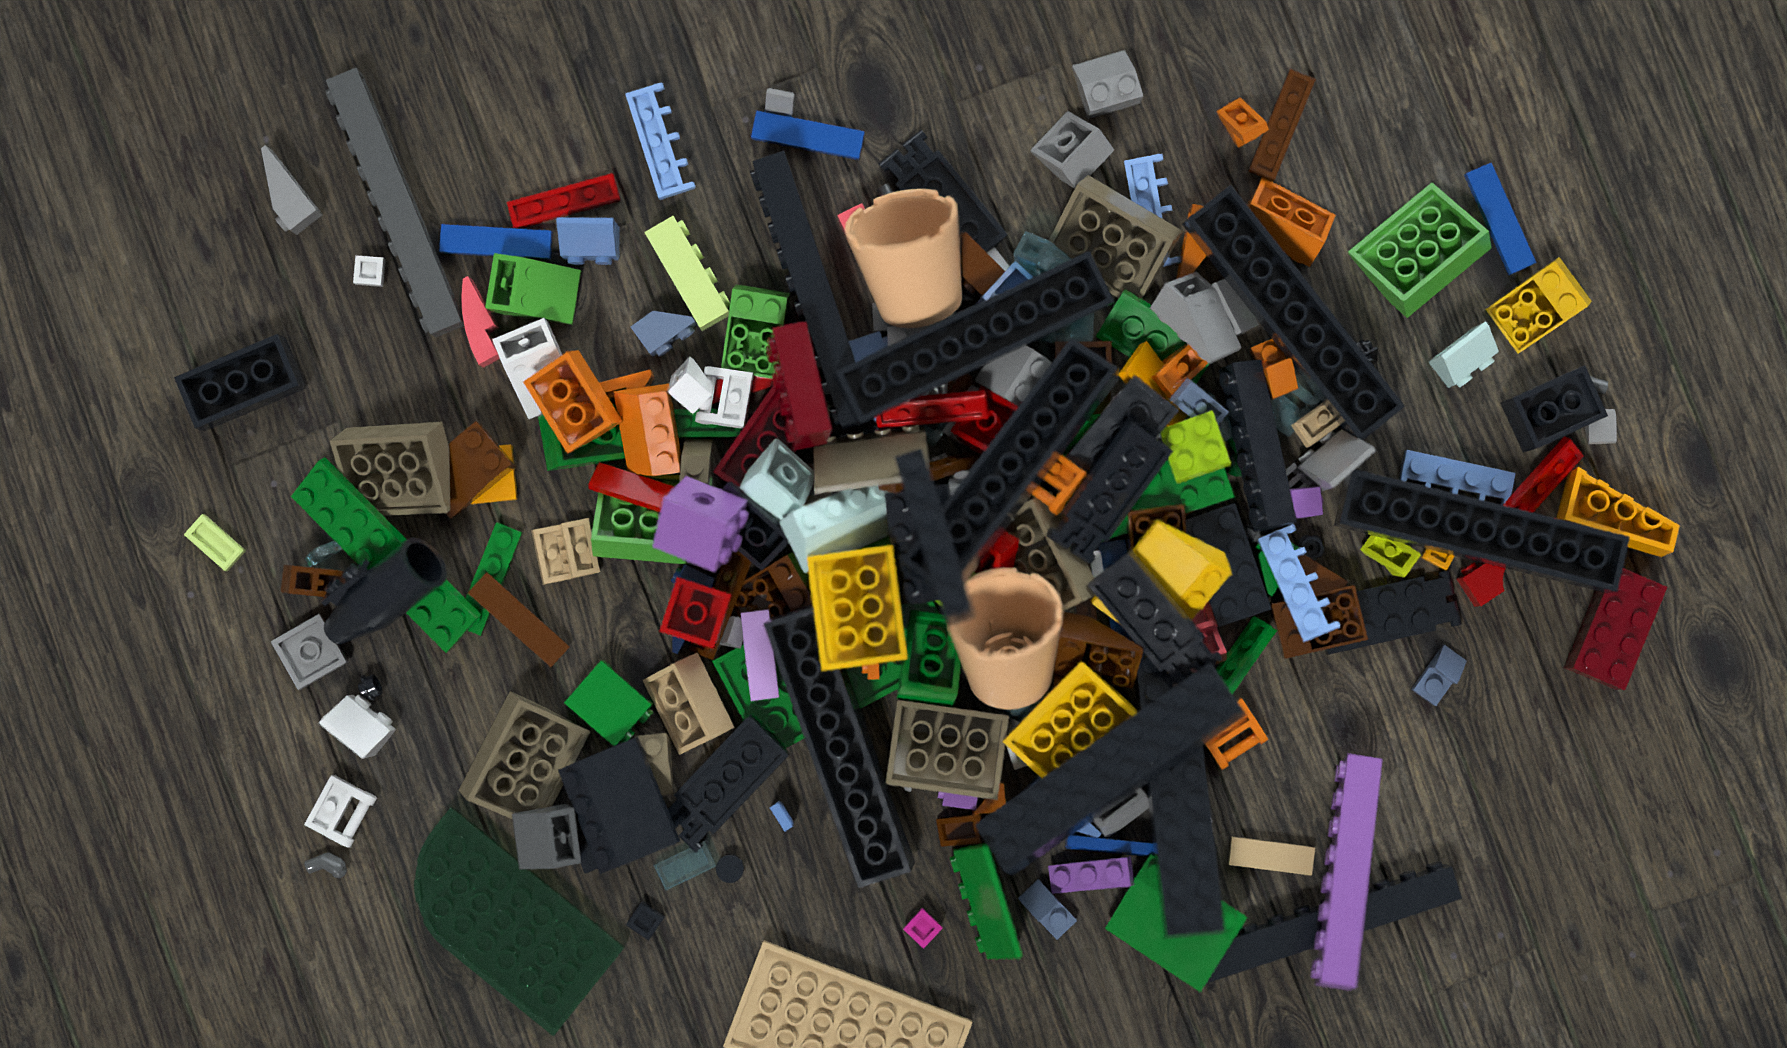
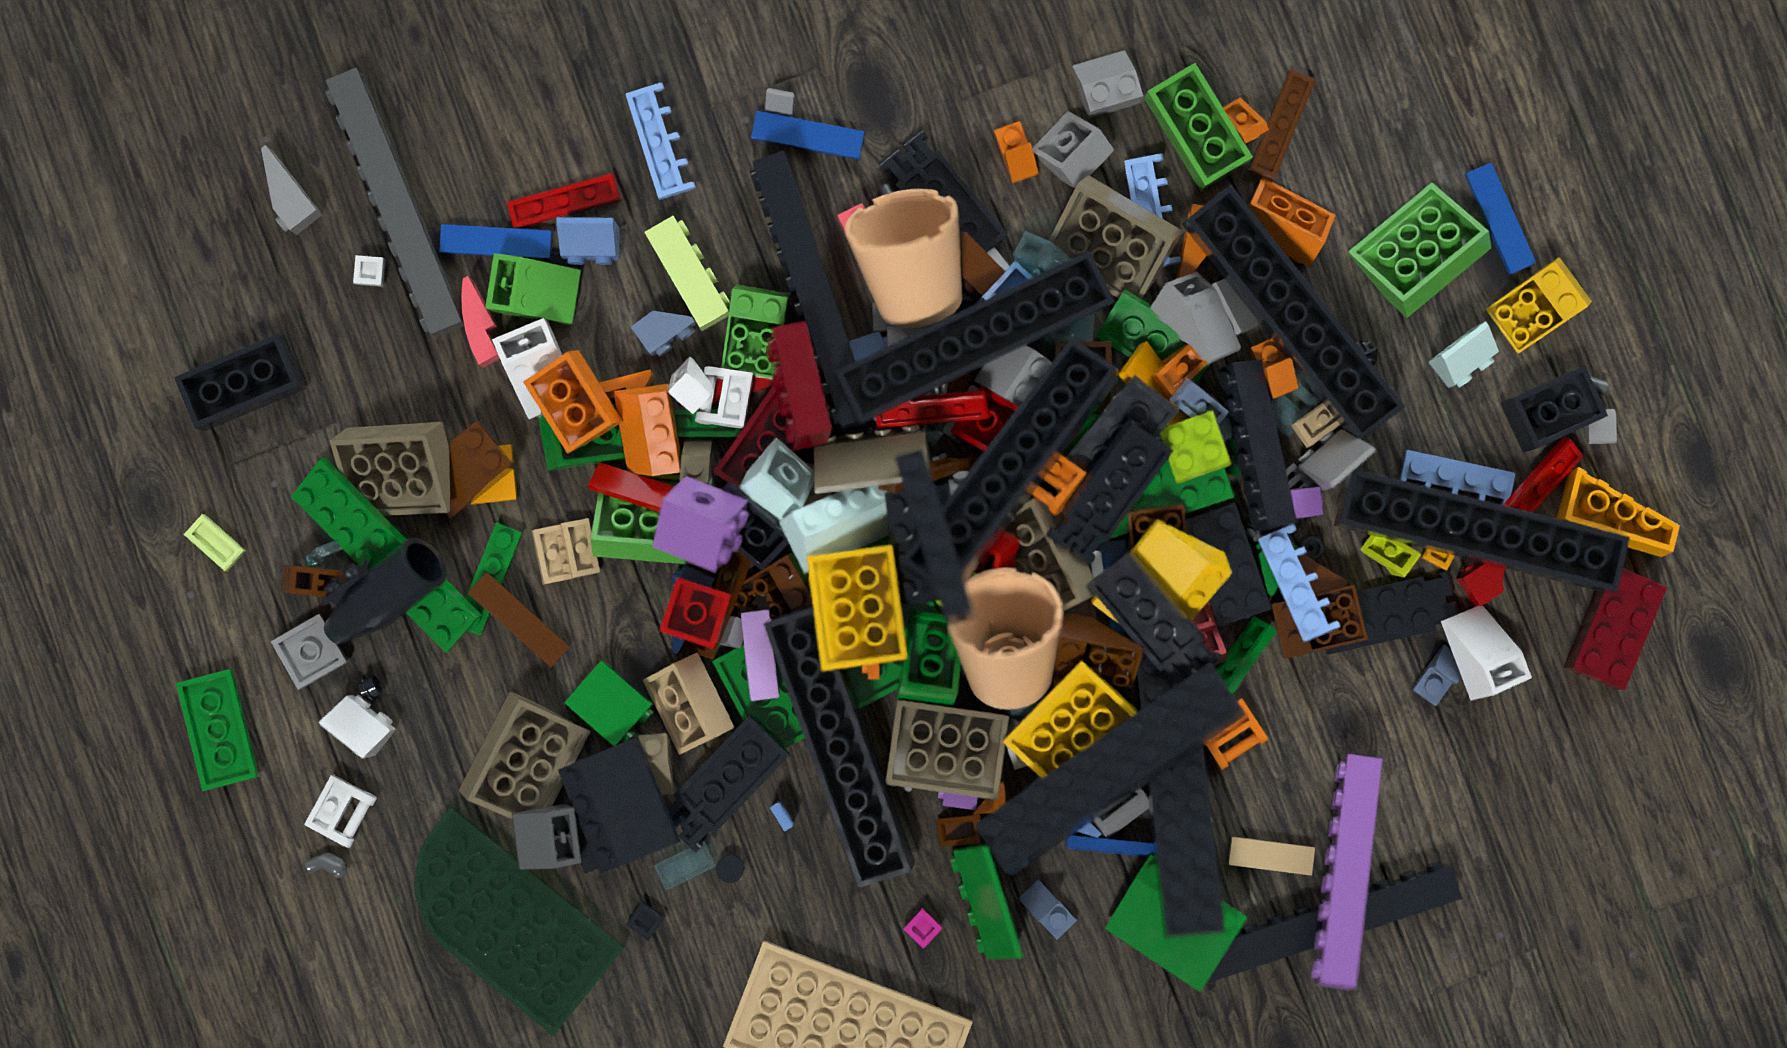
medium lavender plate [1048,857,1134,894] -> none
none -> green plate [176,669,260,791]
none -> orange slope [994,121,1039,184]
none -> bright green brick [1144,63,1253,192]
none -> white slope [1441,605,1532,700]

